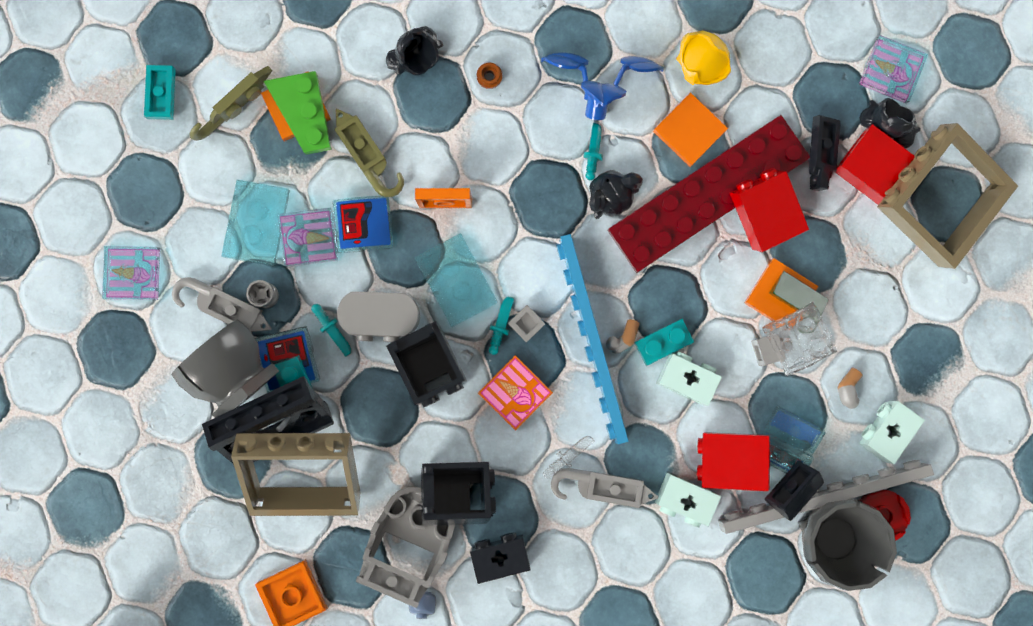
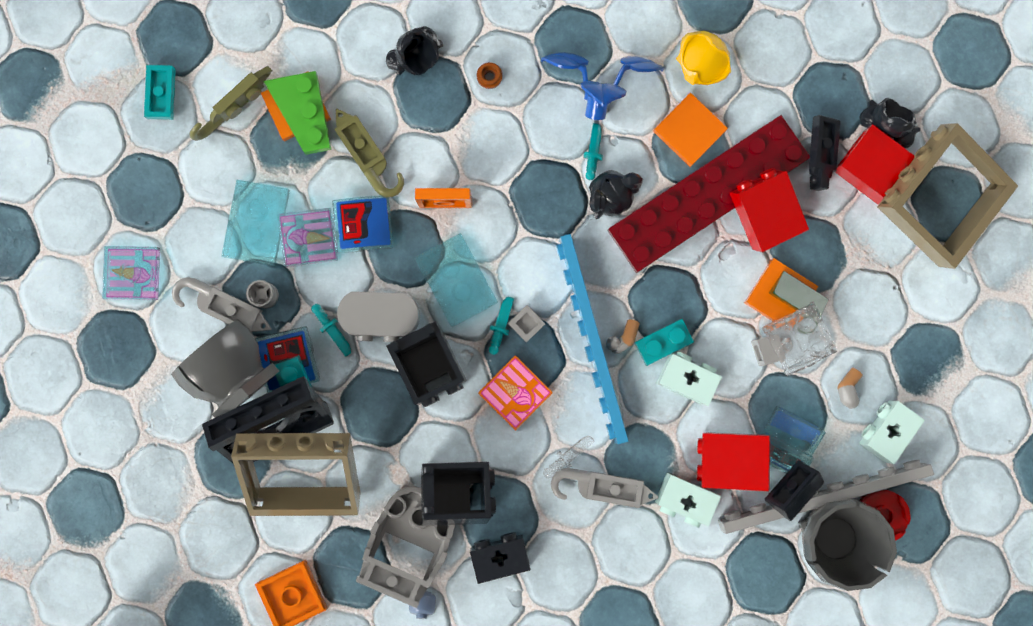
clear light blue tile [858,35,928,104] -> none

